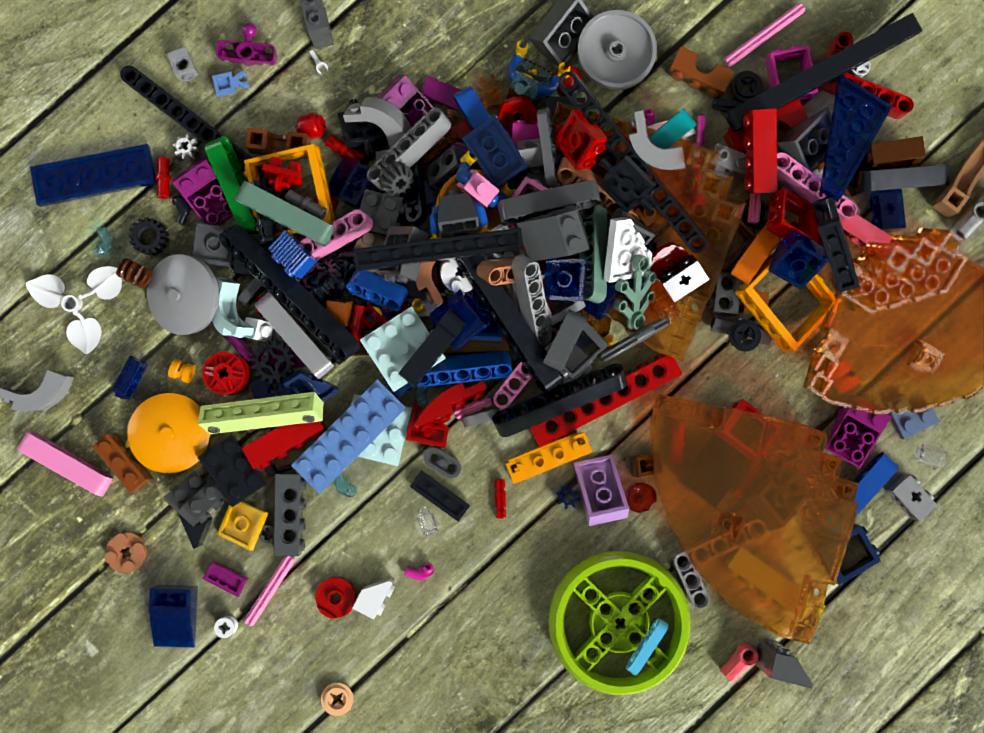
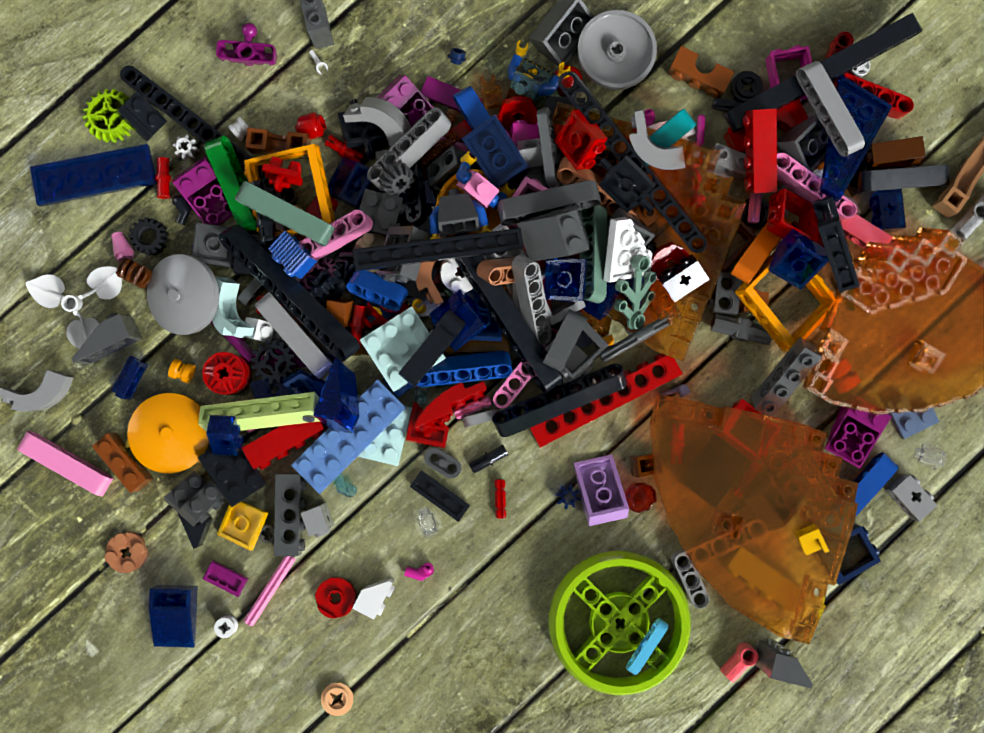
clear light blue arm [93,227,113,257] -> none
light grey brick [167,47,199,82] -> none
medium blue plate [212,71,250,97] -> none
black hand [265,464,294,477] -> none
dark grey pin [285,189,327,220] -> none
light orange window [504,432,592,484] -> none
bright pink axle [724,3,805,67] -> none
black gear [728,319,761,352] -> none
none -> dark grey slope [72,313,143,365]
none -> lime gear [82,89,134,143]
none -> bright pink cone [111,232,134,263]
none -> black plate [116,91,167,142]
none -> clear blue brick [206,415,243,456]
none -> white wheel [228,116,249,142]
none -> light grey brick [301,503,334,538]
none -> clear blue slope [313,359,360,434]
none -> dark blue plate [447,48,466,65]
none -> black axle [469,445,509,473]
none -> sand blue hand [661,384,690,397]
none -> dark grey brick [751,337,822,419]
none -> yellow panel [795,524,829,555]
none -> light grey beam [796,61,865,157]

